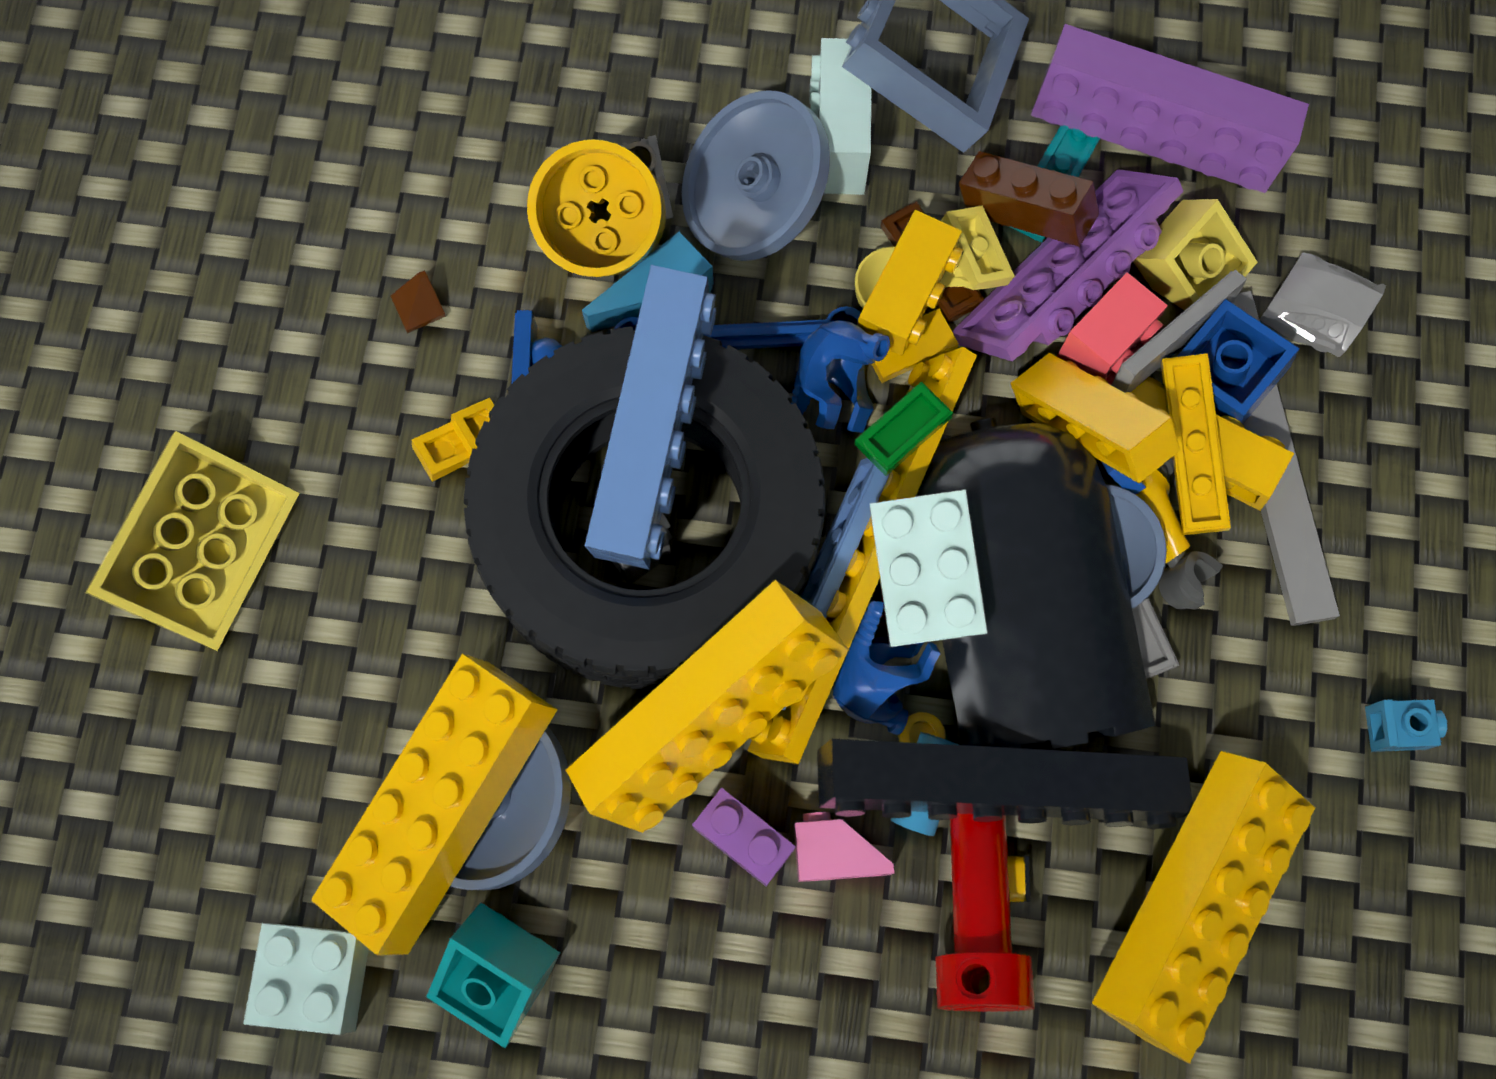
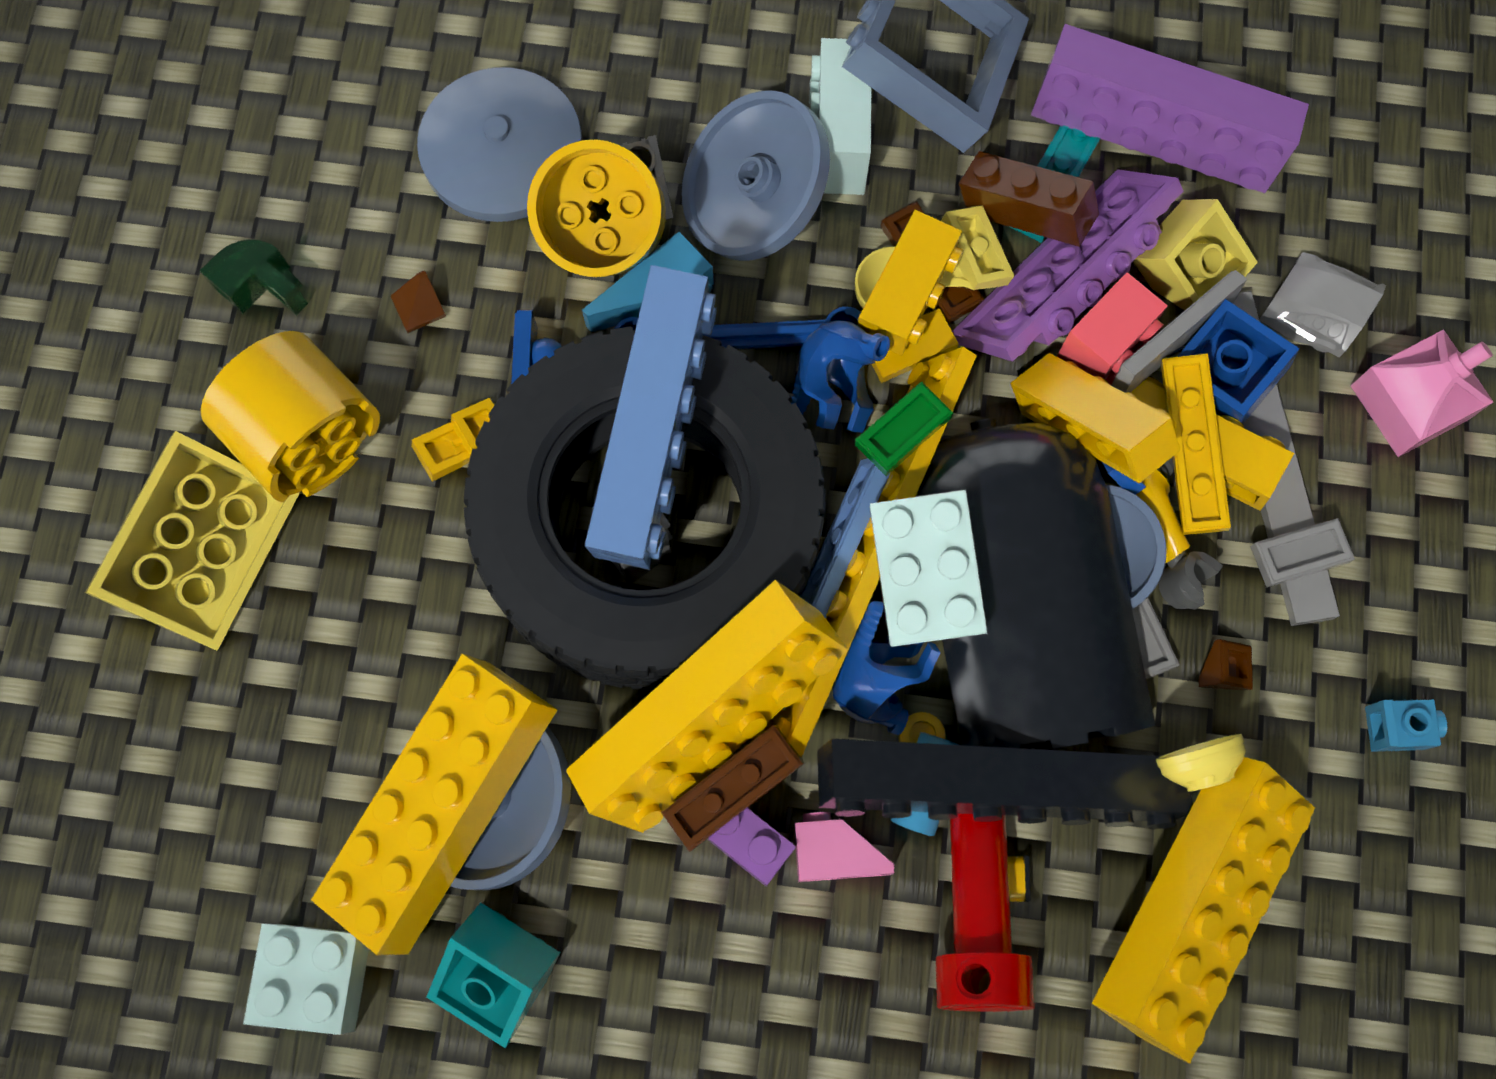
none -> clear green brick [199,239,308,315]
none -> yellow brick [201,331,380,502]
none -> sand blue dish [417,67,582,222]
none -> reddish brown tile [661,725,805,852]
none -> light yellow piece [1155,734,1246,792]
none -> reddish brown slope [1198,639,1253,691]
none -> light grey tile [1250,518,1355,588]
none -> bright pink piece [1351,329,1493,457]

